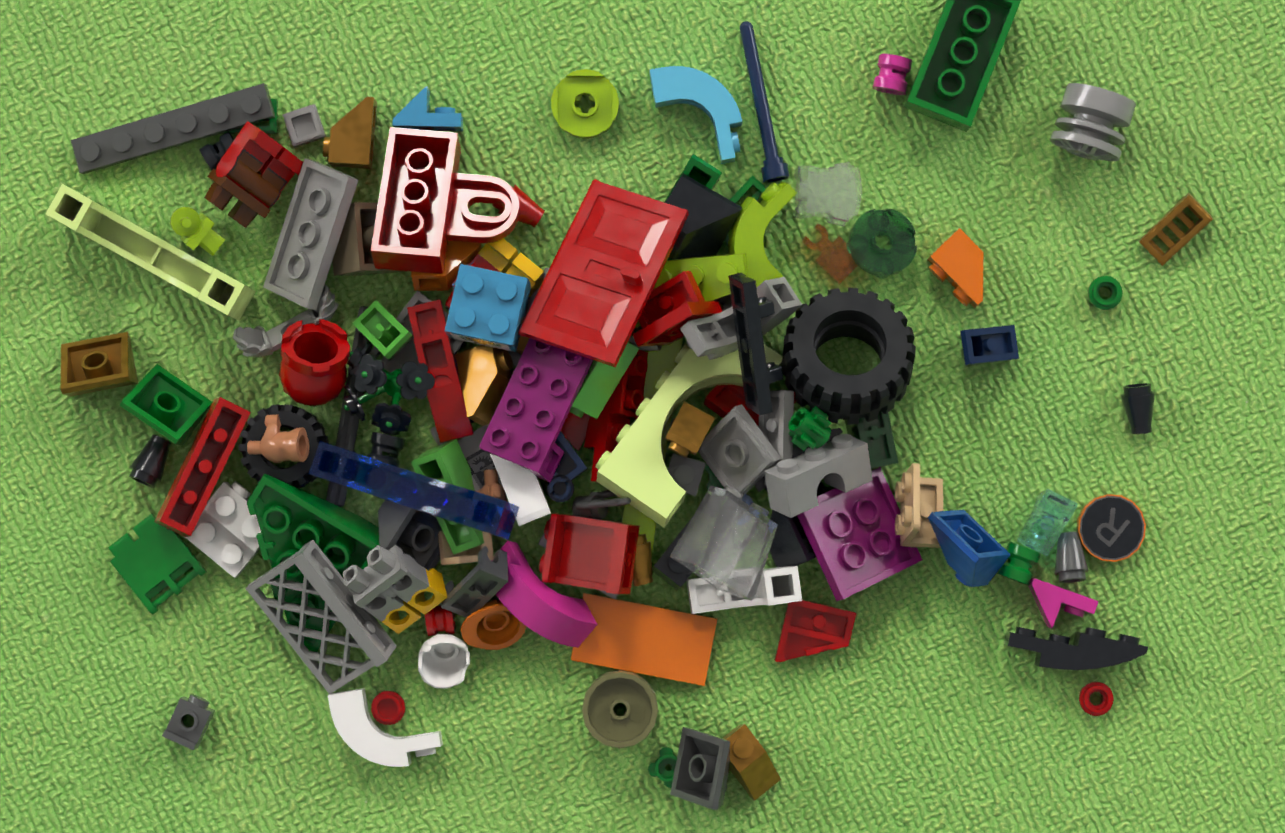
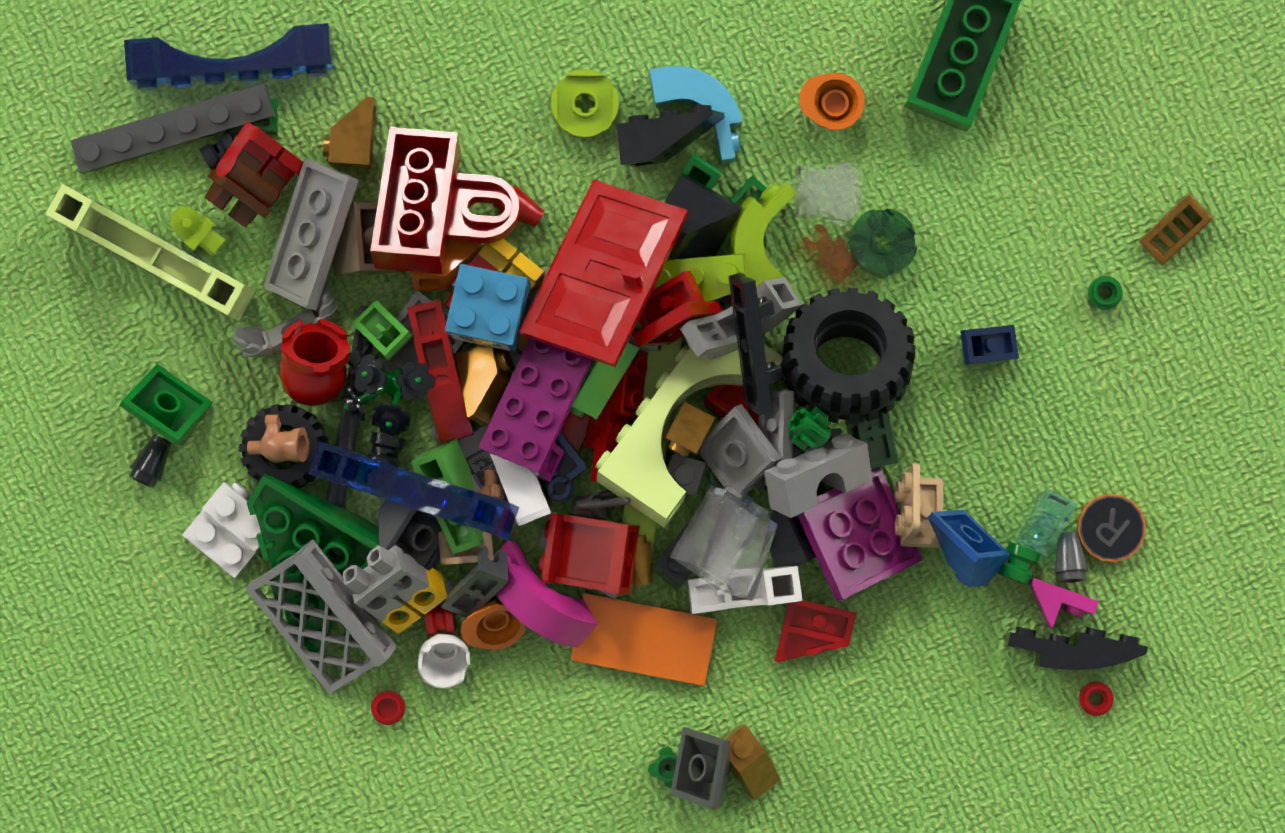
pearl gold slope [60,332,138,396] -> none
green plate [108,513,207,615] -> none
red brick [154,397,251,537] -> none
dark grey brick [162,694,215,750] -> none
light grey tile [283,104,326,148] -> none
white arch [328,688,443,767] -> none
dark azure slope [392,86,463,131] -> none
olive wheel [582,670,658,748] -> none
dark blue piece [740,21,790,183] -> none
dark pink wheel [873,54,912,95] -> none
orange slope [927,228,984,308] -> none
light grey wheel [1050,83,1136,161] -> none
black cone [1121,383,1155,434] -> none
none -> clear blue arch [124,23,335,90]
none -> black slope [617,105,725,167]
none -> orange piece [799,73,865,130]

